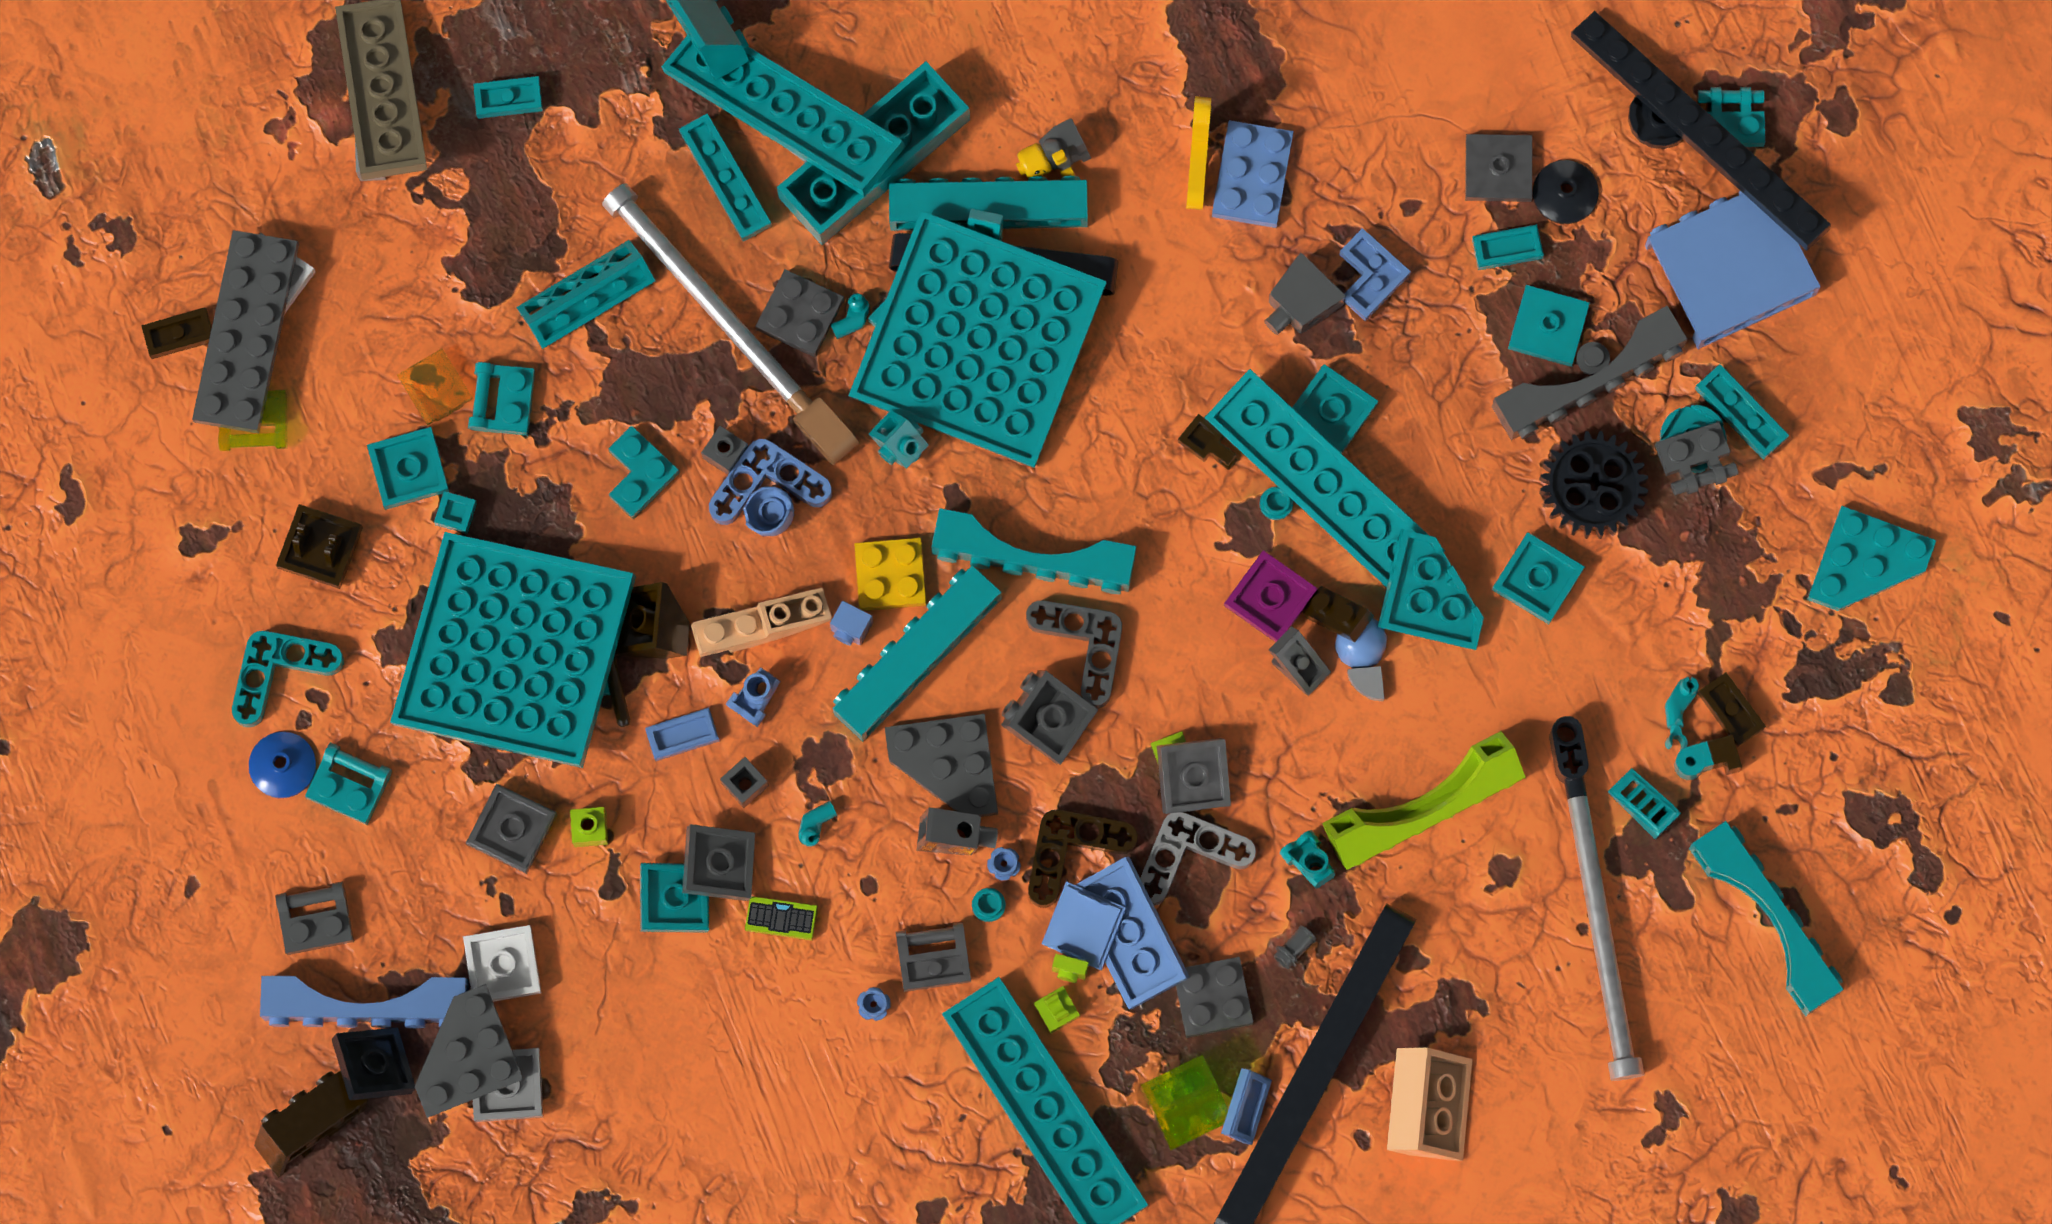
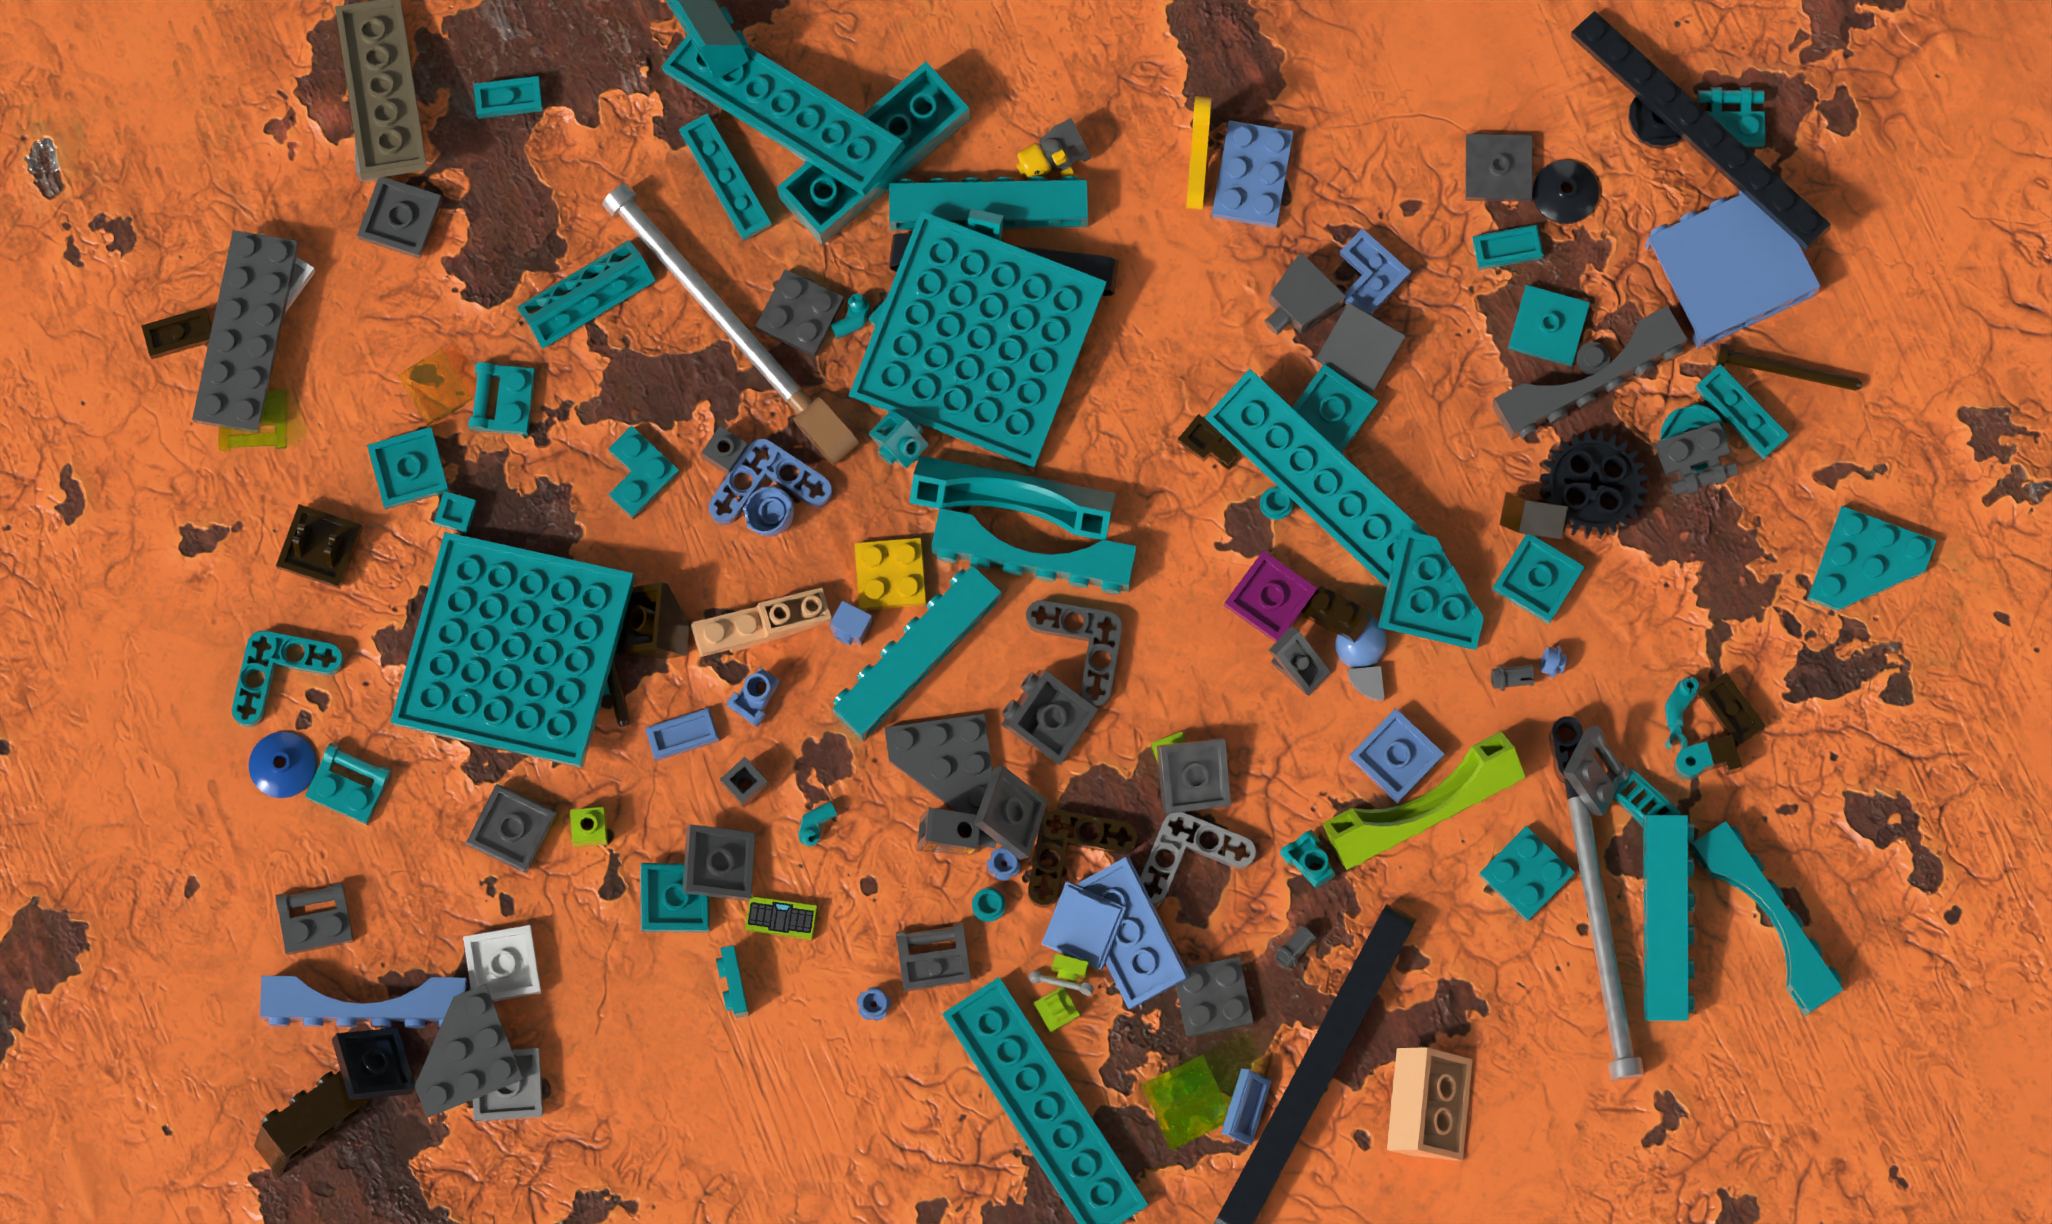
none -> dark grey plate [357,177,443,259]
none -> teal plate [716,945,749,1019]
none -> teal arch [909,456,1116,540]
none -> flat silver plate [974,765,1048,860]
none -> light grey hinge [1029,970,1094,996]
none -> dark grey tile [1315,302,1407,393]
none -> medium blue plate [1349,708,1445,804]
none -> teal plate [1479,826,1575,922]
none -> dark grey pin [1491,664,1535,691]
none -> dark brown slope [1499,492,1570,539]
none -> medium blue plate [1540,646,1567,678]
none -> flat silver plate [1563,726,1630,816]
none -> teal brick [1643,815,1695,1021]
none -> dark brown bar [1715,343,1862,391]

